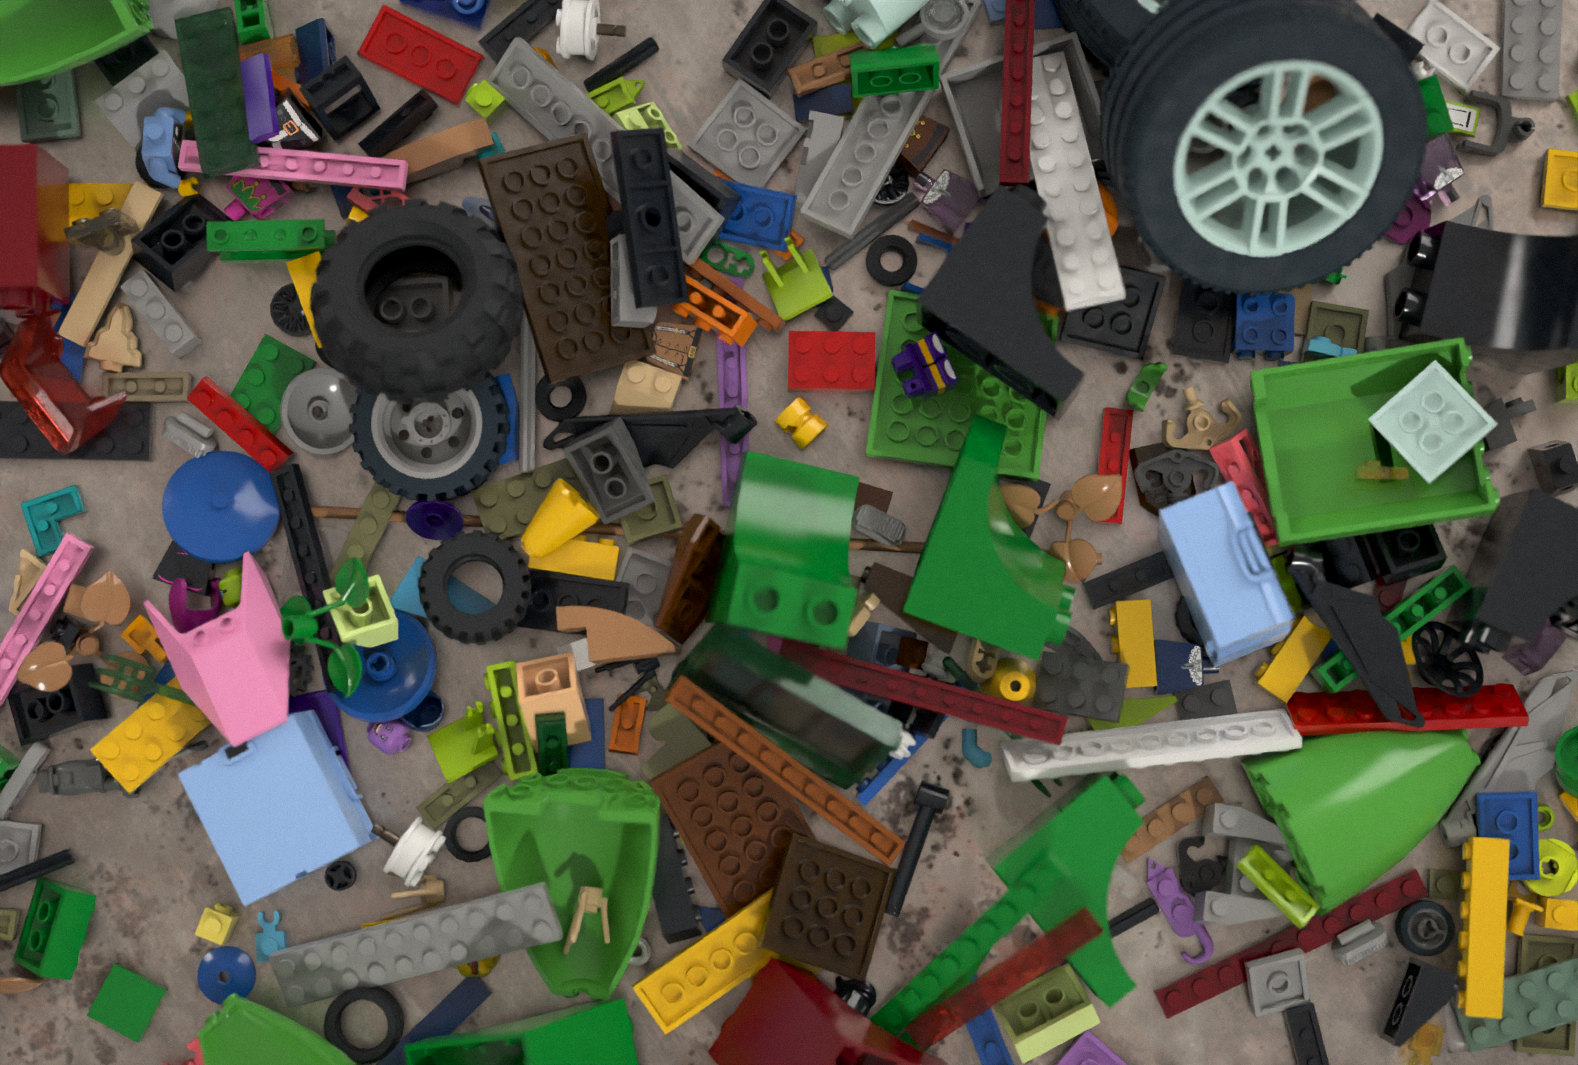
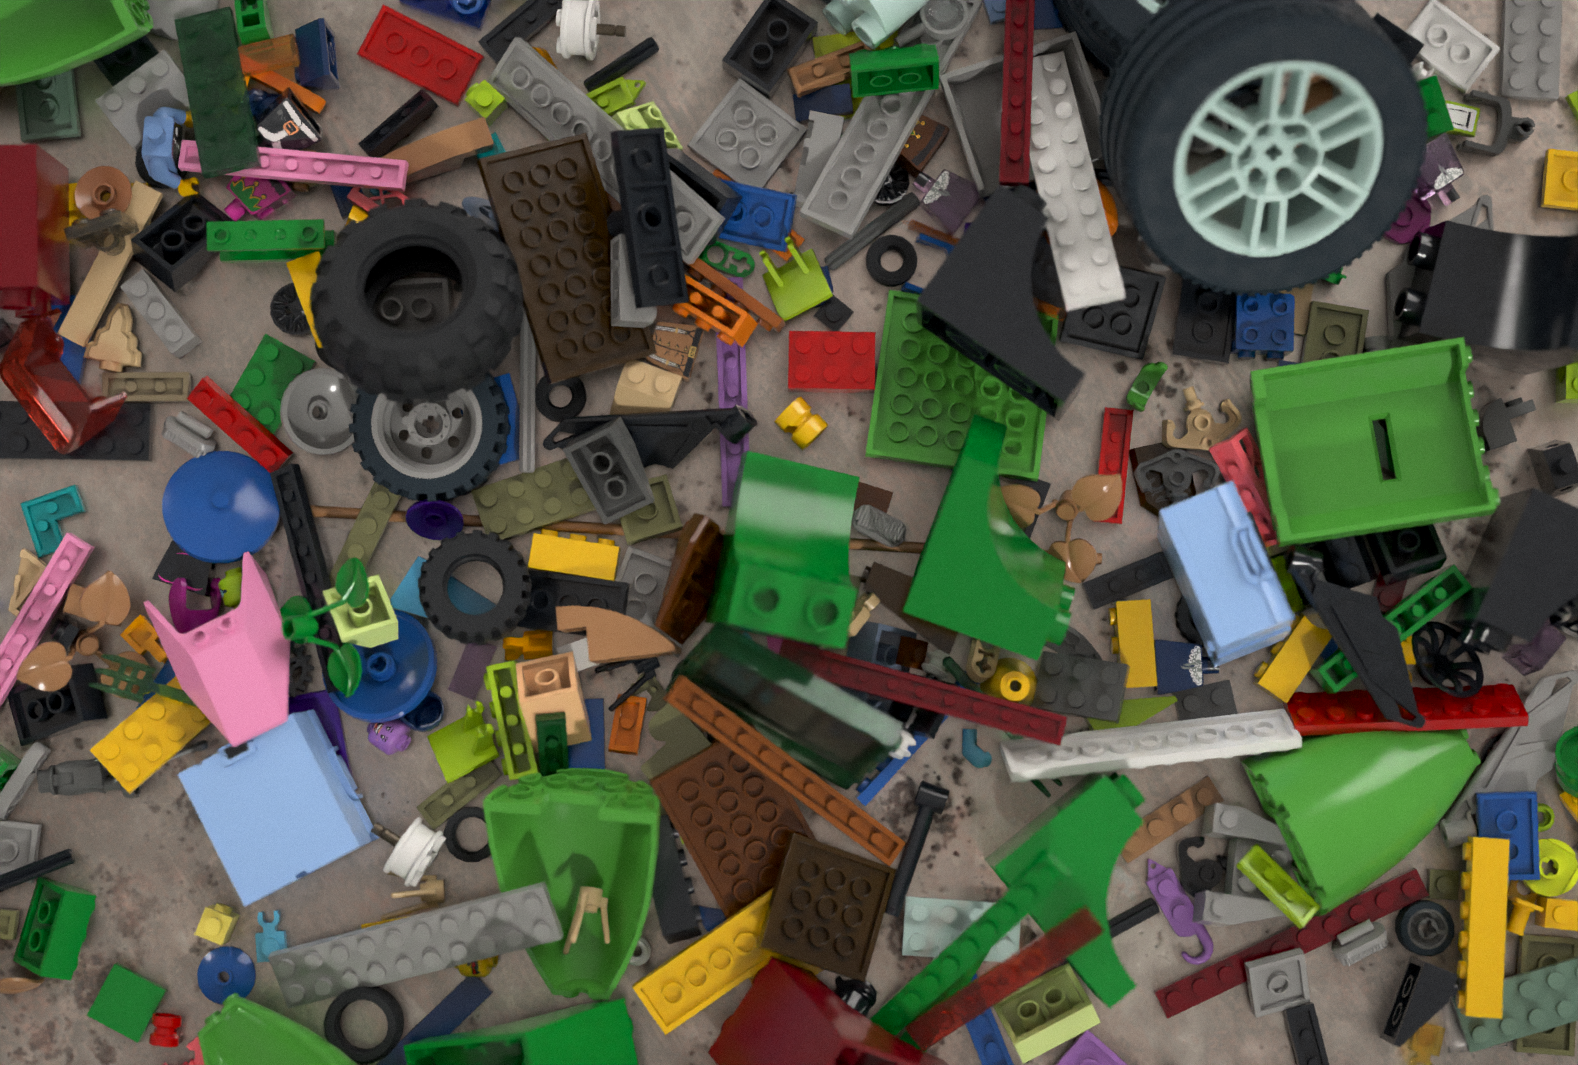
dark purple tile [240,52,279,144] -> none
black window [299,55,381,141] -> none
black wheel [324,860,357,891] -> none
yellow cone [521,478,600,558] -> none
dark purple hips [891,331,959,400] -> none
medium azure plate [1302,336,1357,359] -> none
clear yellow plate [1355,461,1409,479] -> none
light aqua plate [1368,360,1497,485] -> none
none -> nougat dish [75,166,132,222]
none -> red wheel [149,1013,183,1047]
none -> tile [448,643,498,701]
none -> light orange plate [503,630,554,660]
none -> light aqua plate [902,896,1021,963]

